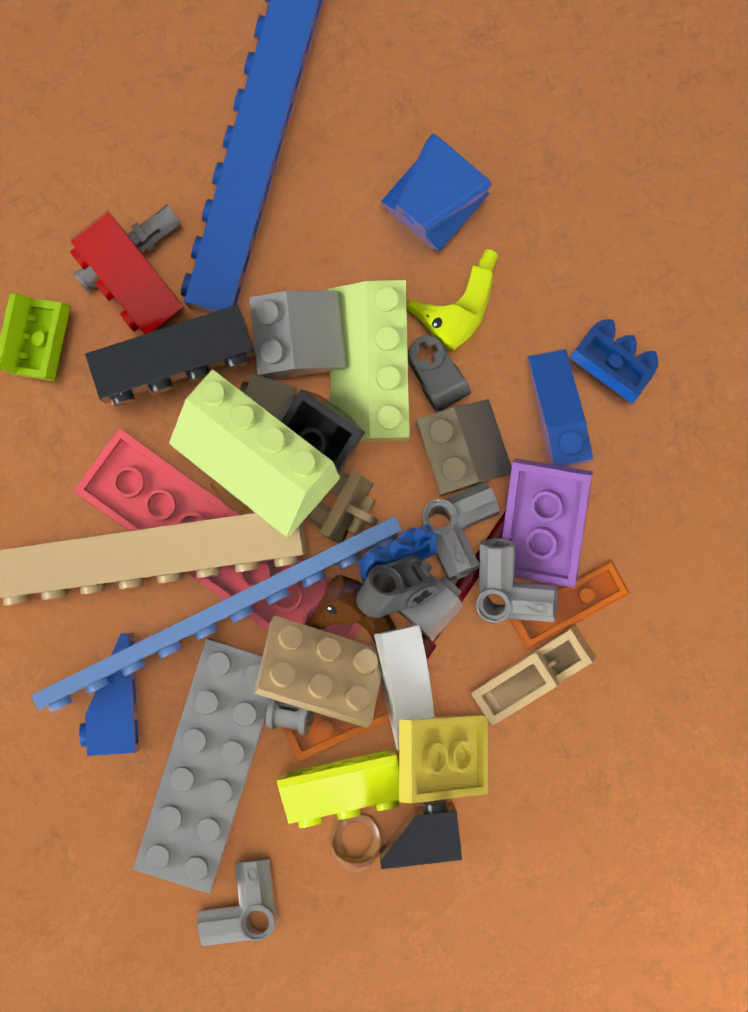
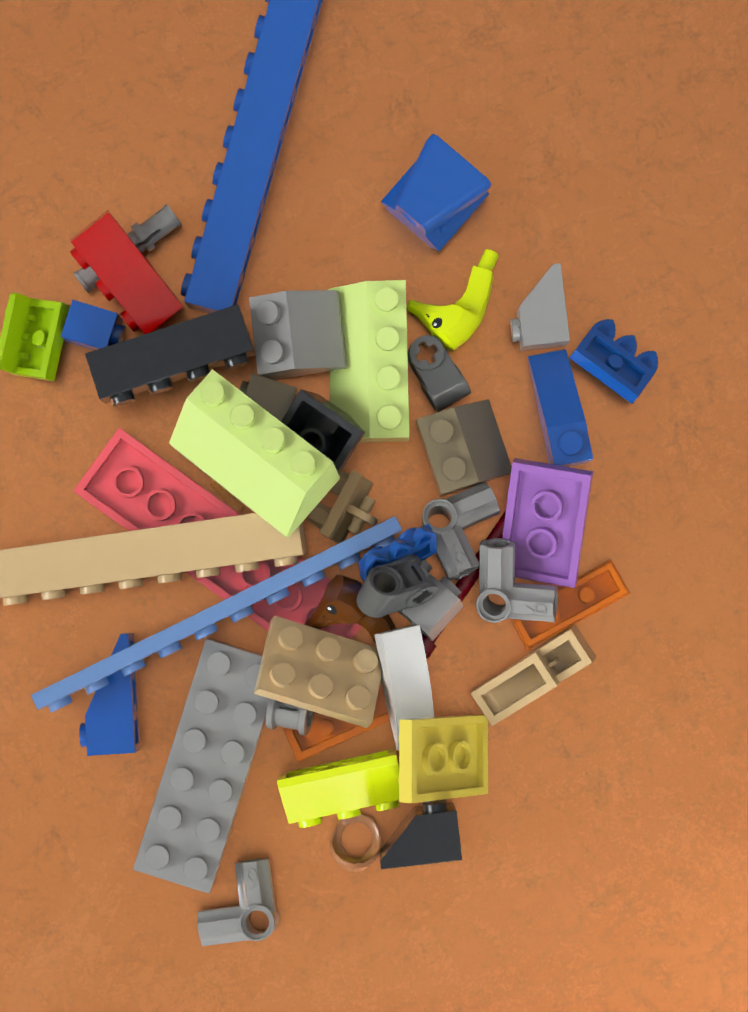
none -> blue brick [61,300,126,351]
none -> light grey slope [510,263,570,352]

